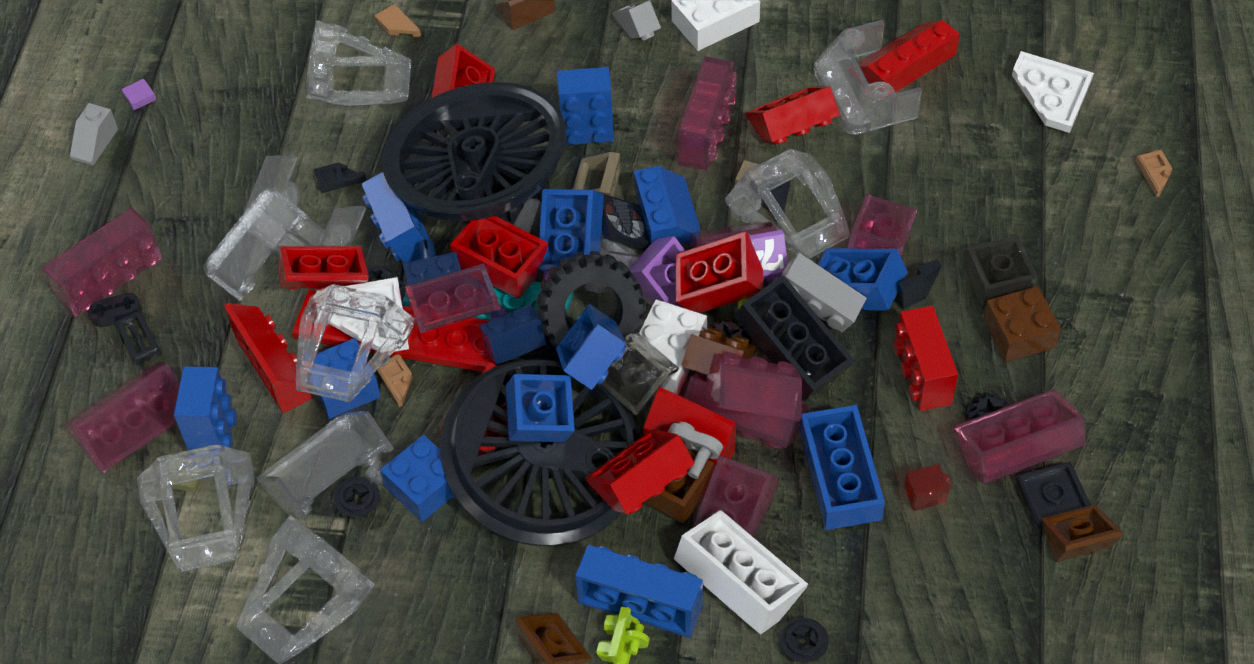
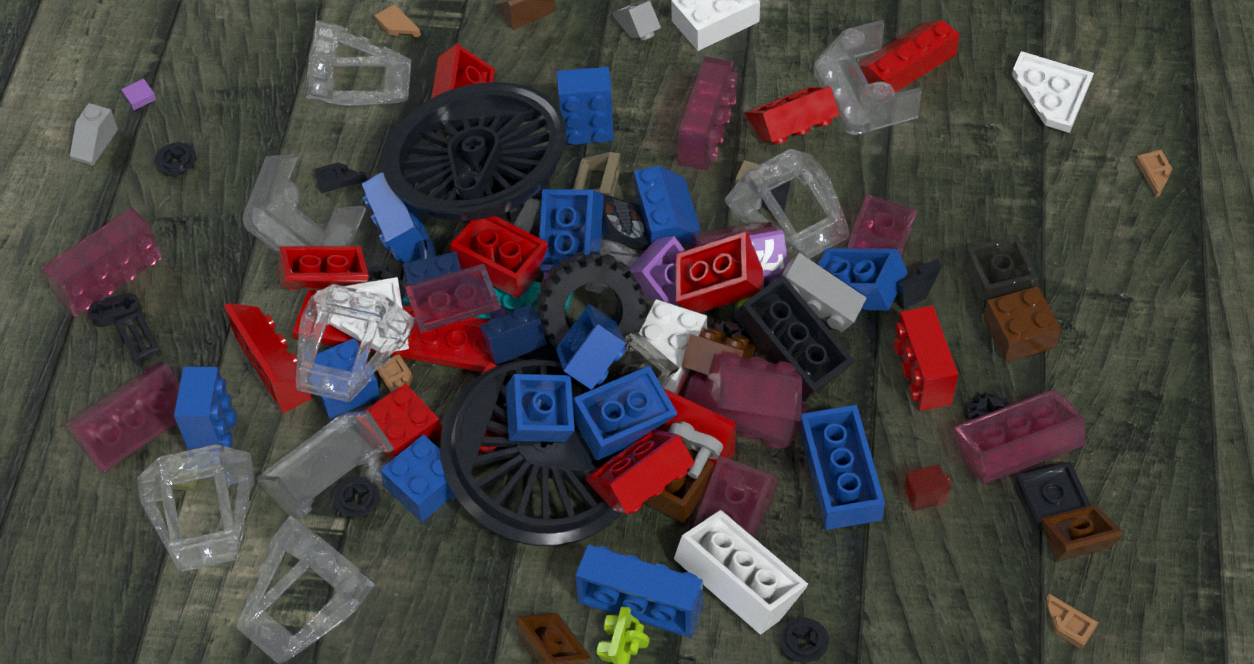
clear windscreen [203,184,309,301] -> none
none -> black gear [155,142,197,178]
none -> red brick [360,383,441,461]
none -> blue slope [573,366,677,461]
none -> medium nougat tile [1045,594,1099,649]

